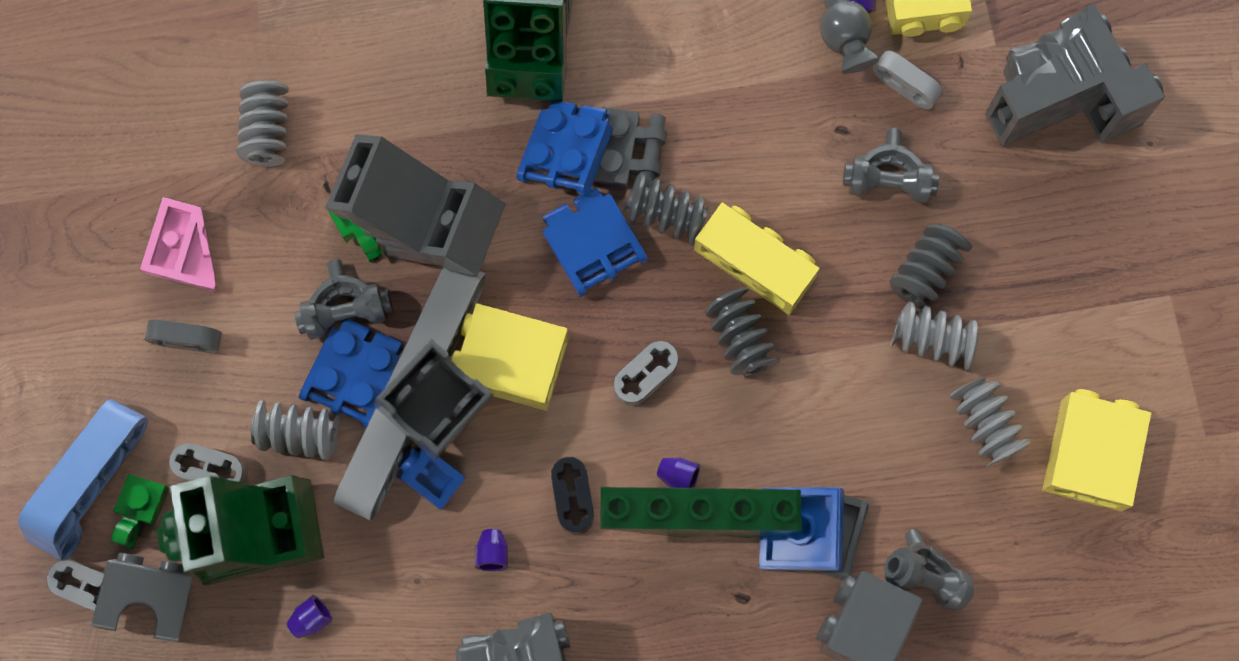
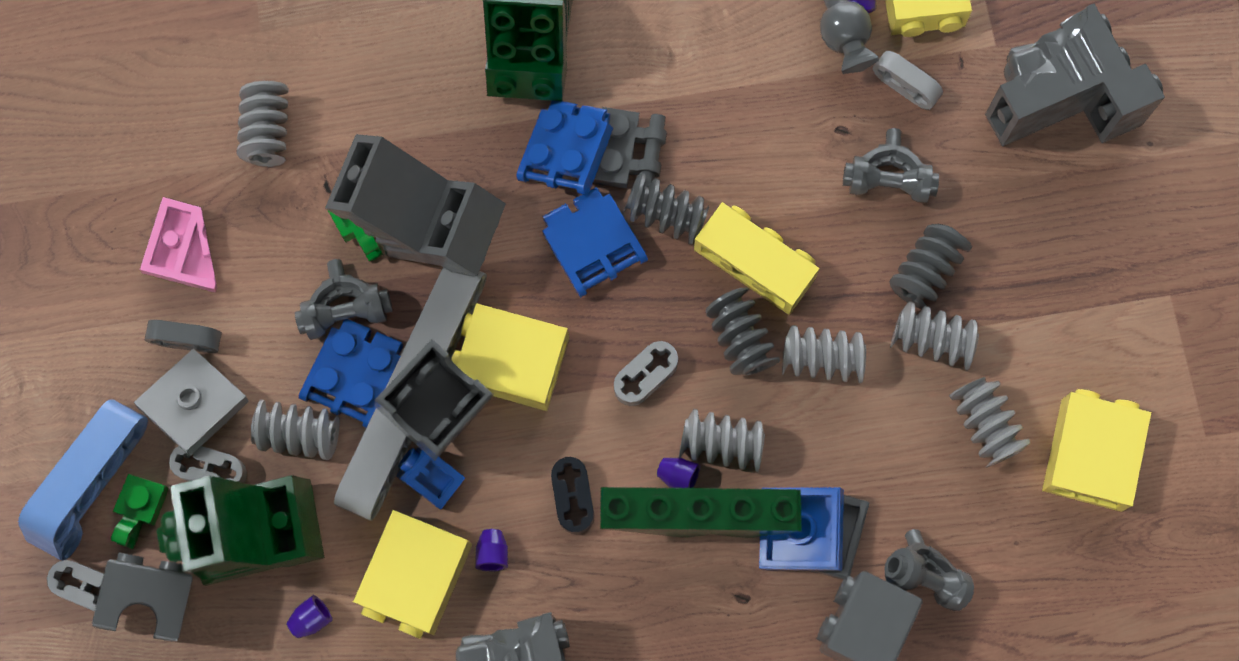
none -> light grey plate [134,349,249,456]
none -> light yellow brick [353,510,472,639]
none -> light grey piece [679,409,765,473]
none -> light grey piece [782,325,866,384]

